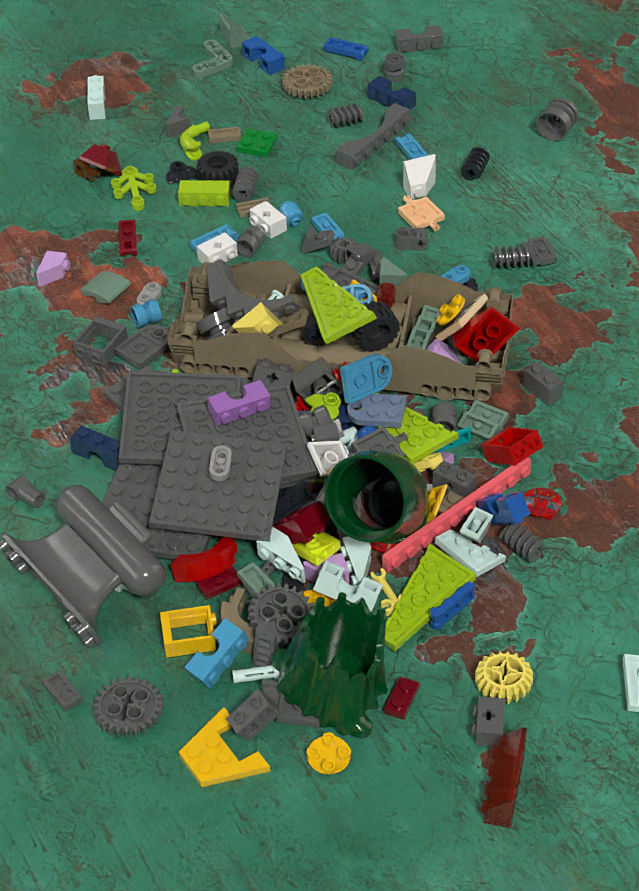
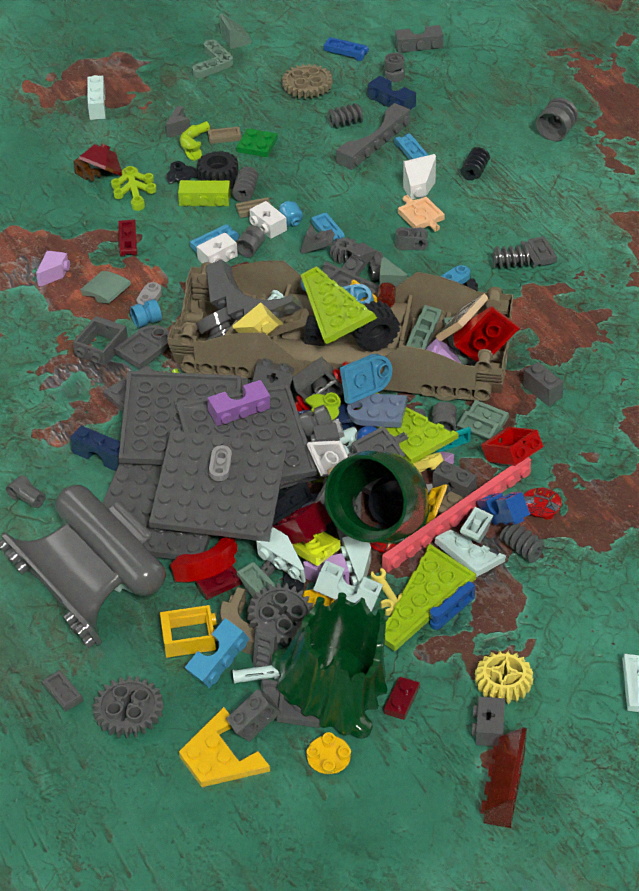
blue arch [242,36,285,75] -> none
yellow dish [436,294,465,326] -> none

